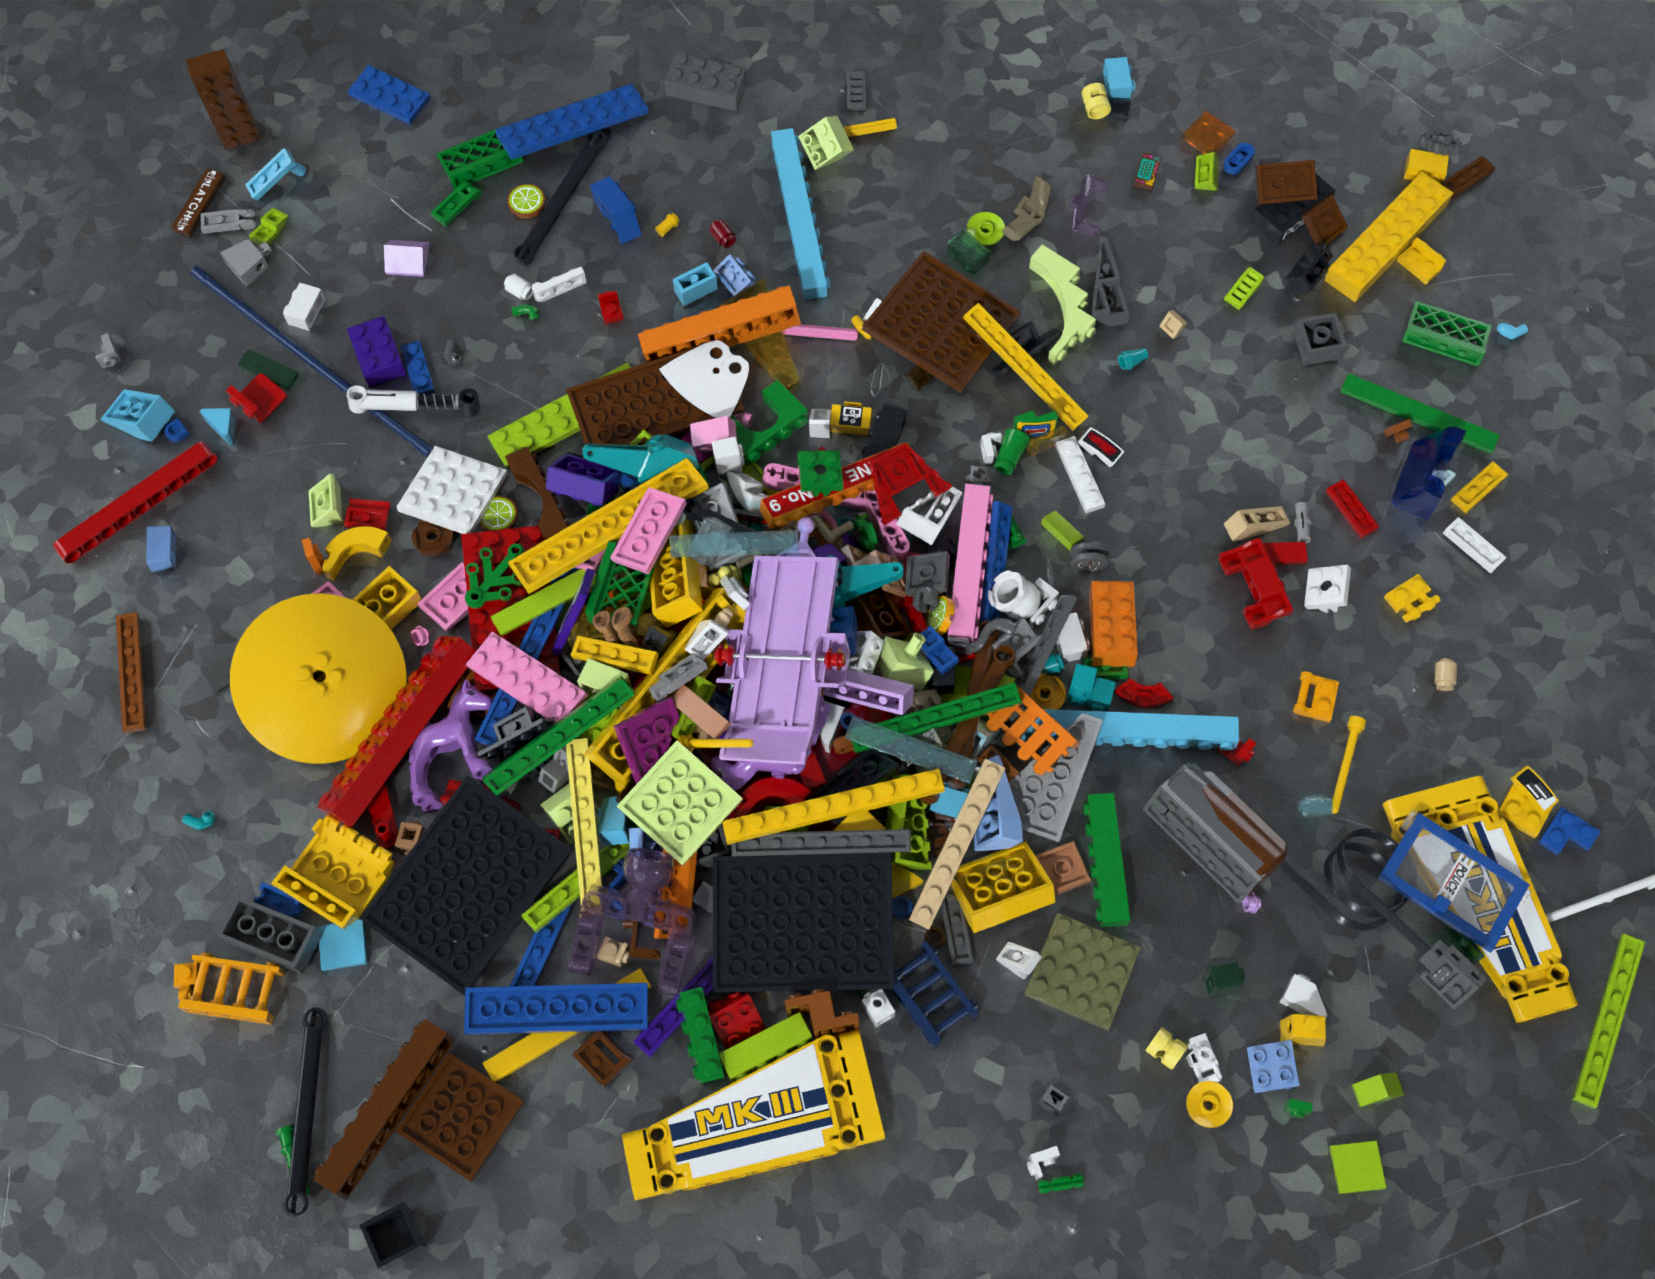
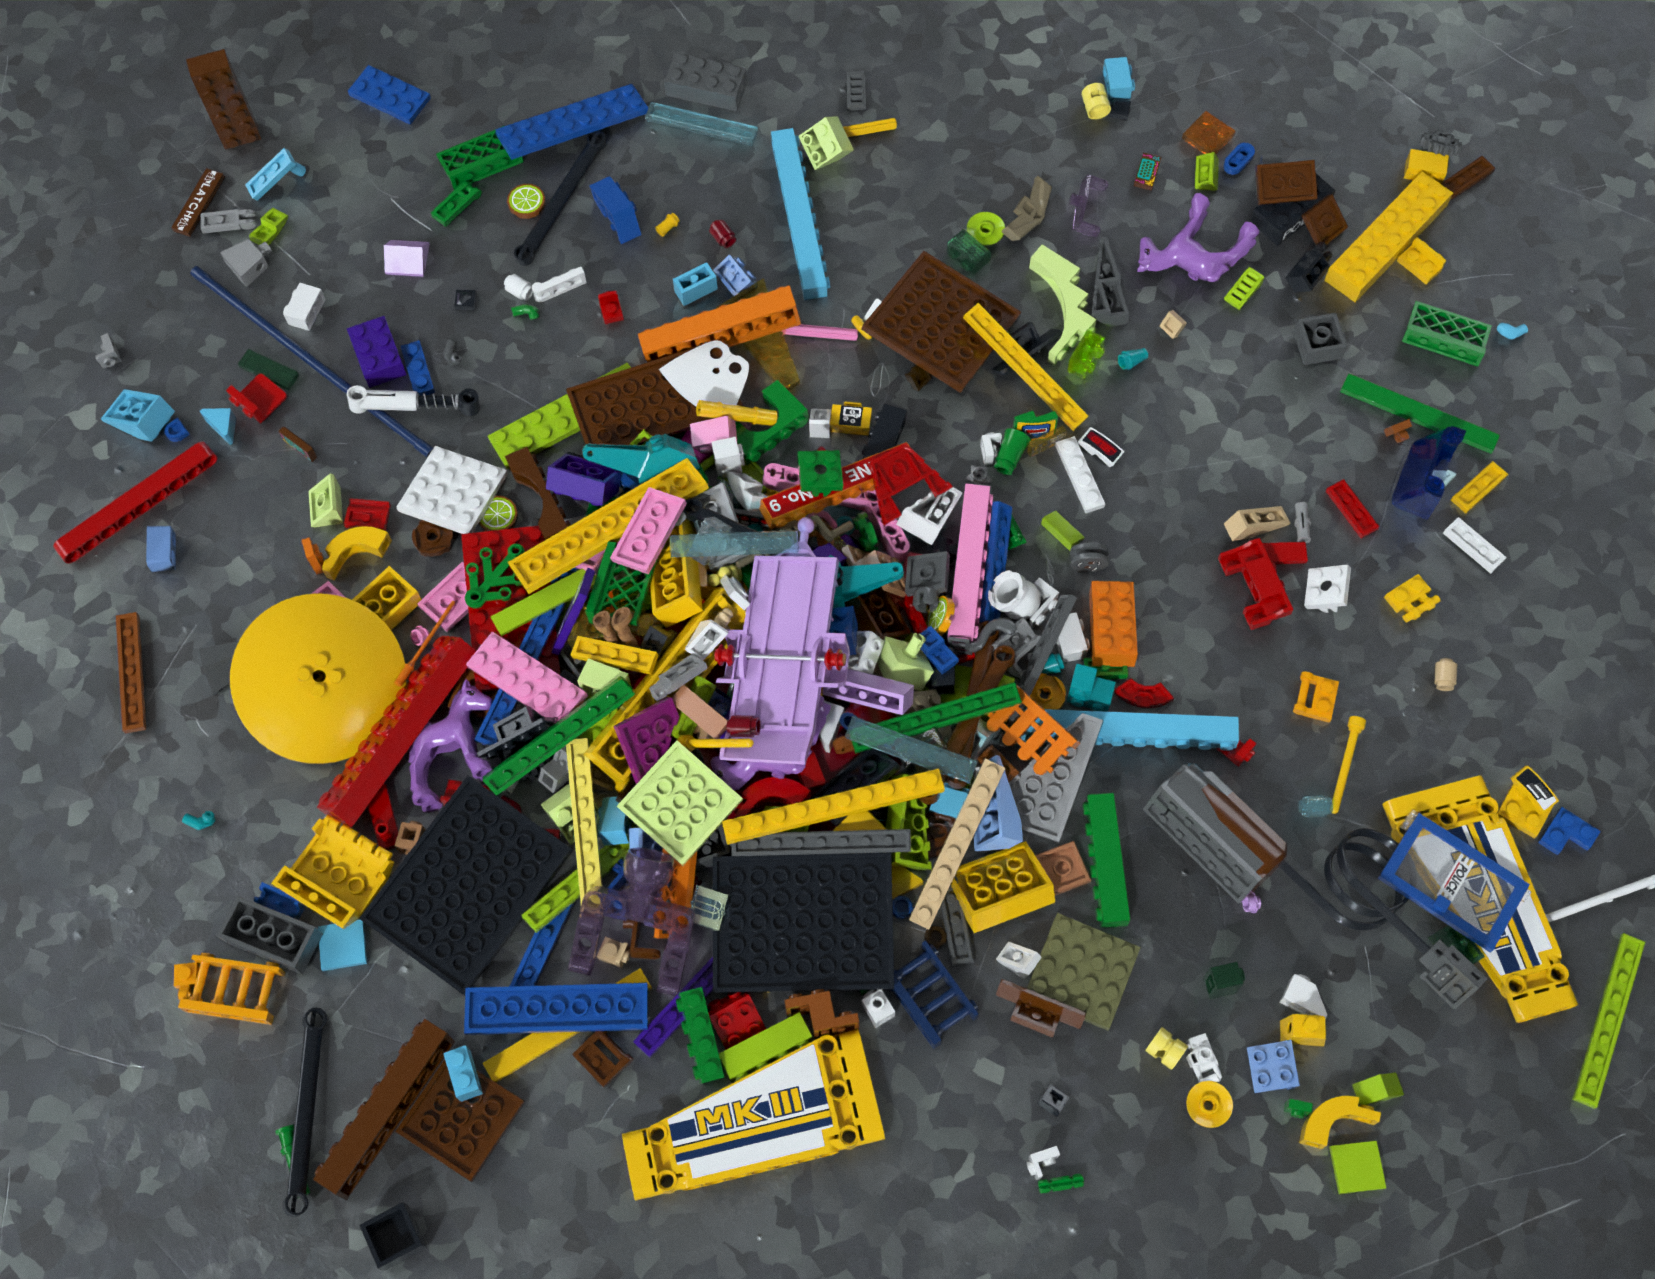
none -> reddish brown tile [278,427,317,462]
none -> orange piece [394,601,455,687]
none -> medium azure brick [443,1045,483,1102]
none -> black tile [454,290,477,310]
none -> clear light blue plate [645,102,758,146]
none -> clear light blue piece [688,885,728,931]
none -> yellow piece [696,400,777,426]
none -> dark red brick [726,715,761,738]
none -> reddish brown bracket [996,979,1086,1038]
none -> clear neon green brick [1067,329,1105,380]
none -> medium lavender animal [1137,193,1259,282]
none -> yellow arch [1299,1096,1381,1149]

